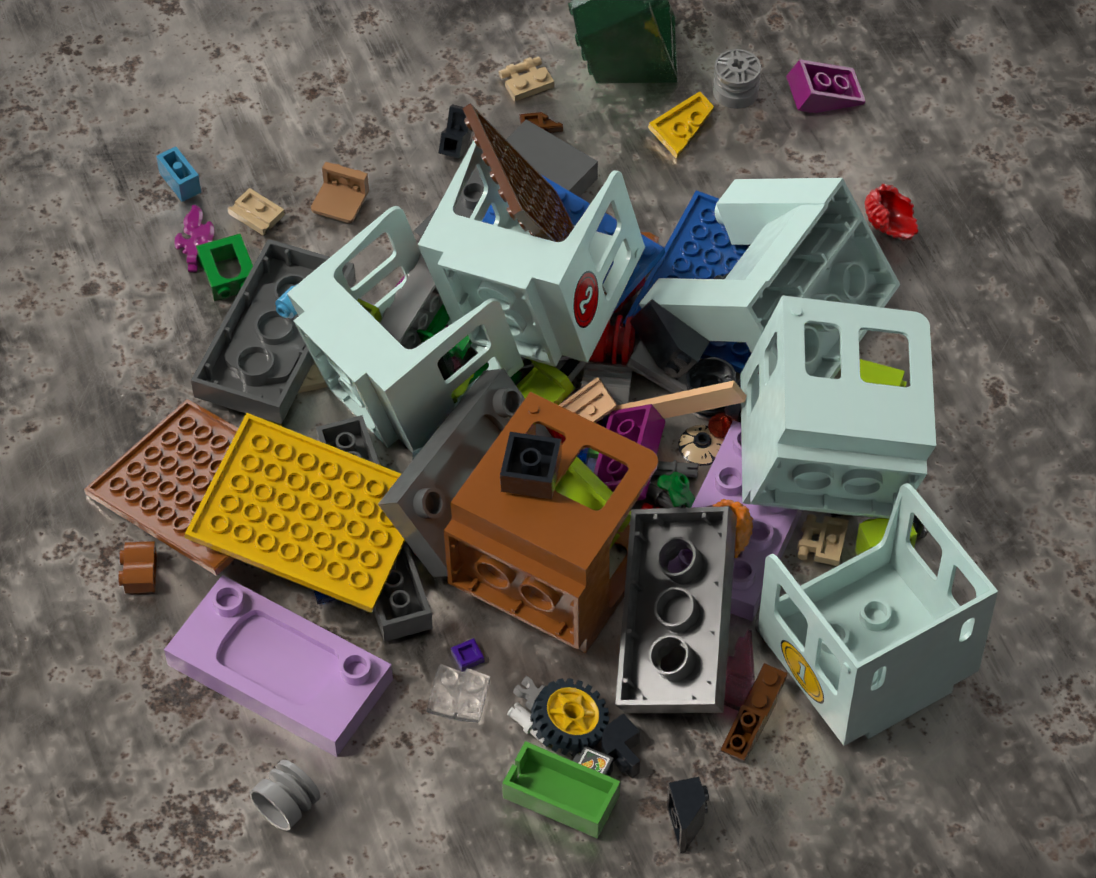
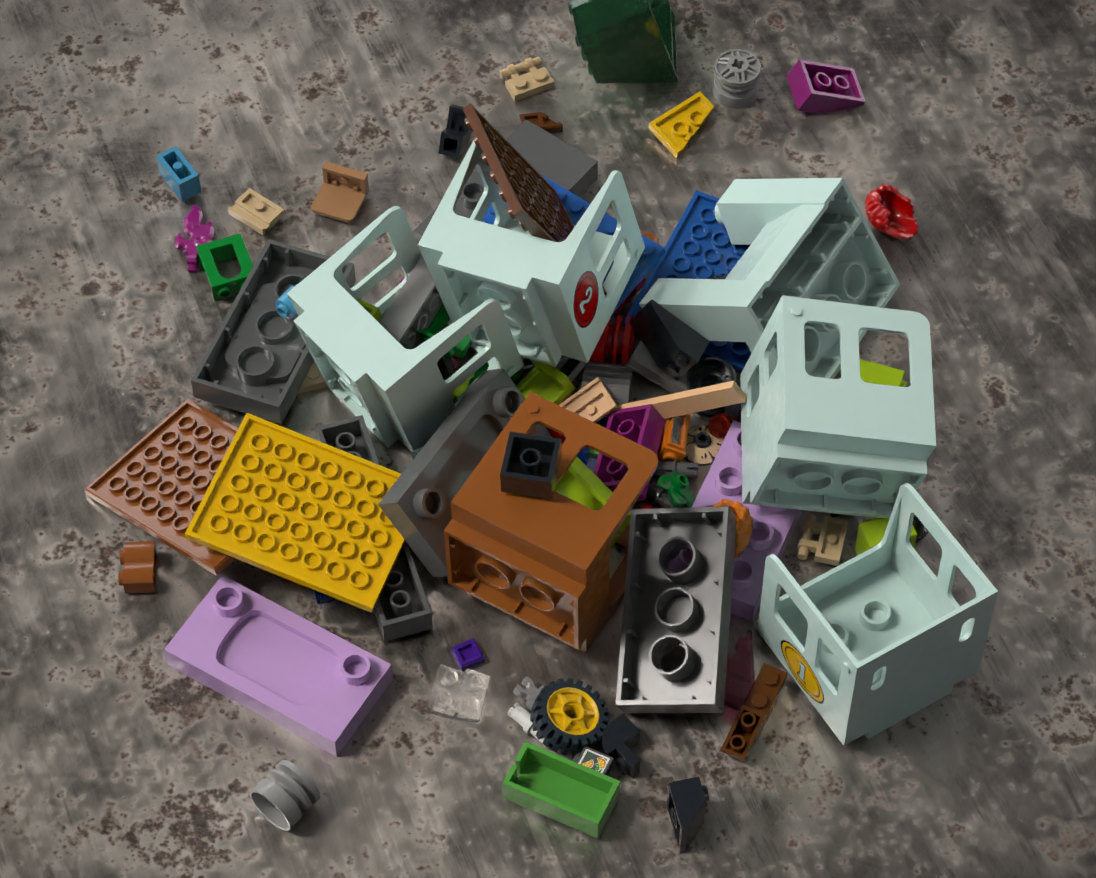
none -> orange window [657,413,691,462]

